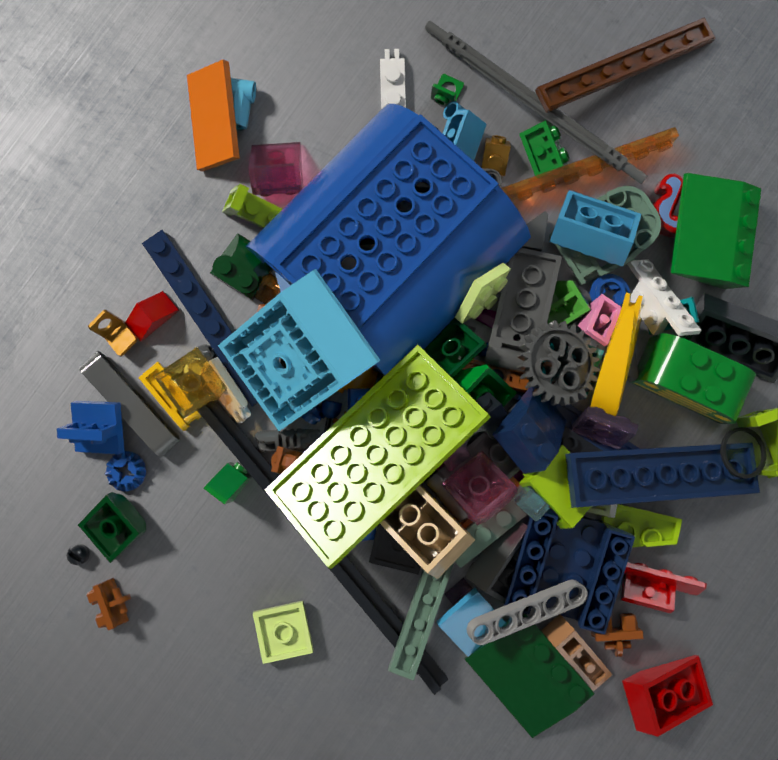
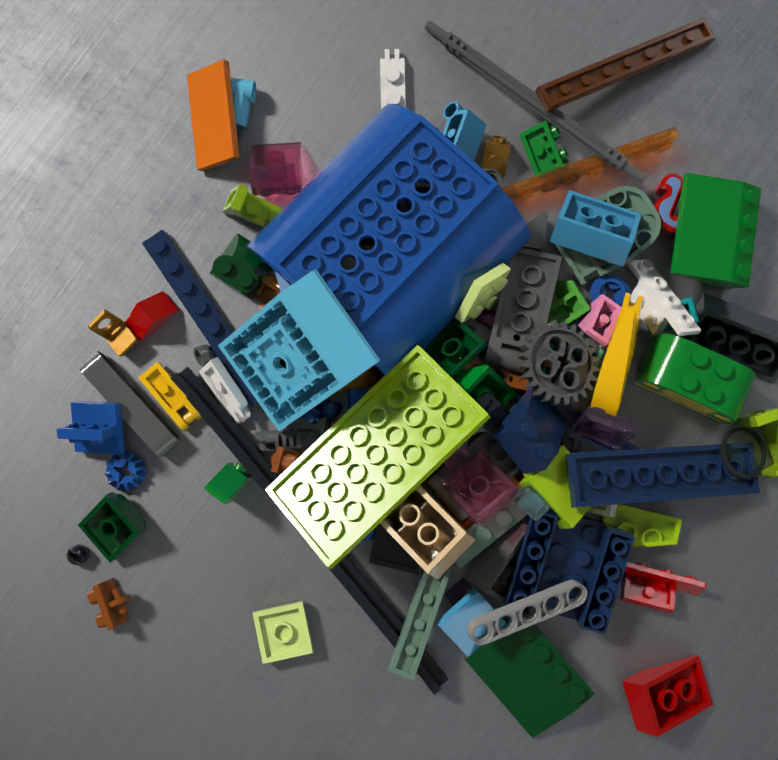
clear yellow slope [154,347,228,418] -> none
green bracket [431,74,464,106] -> none
medium nougat slope [541,614,613,691] -> none
dark orange hips [591,613,644,657] -> none

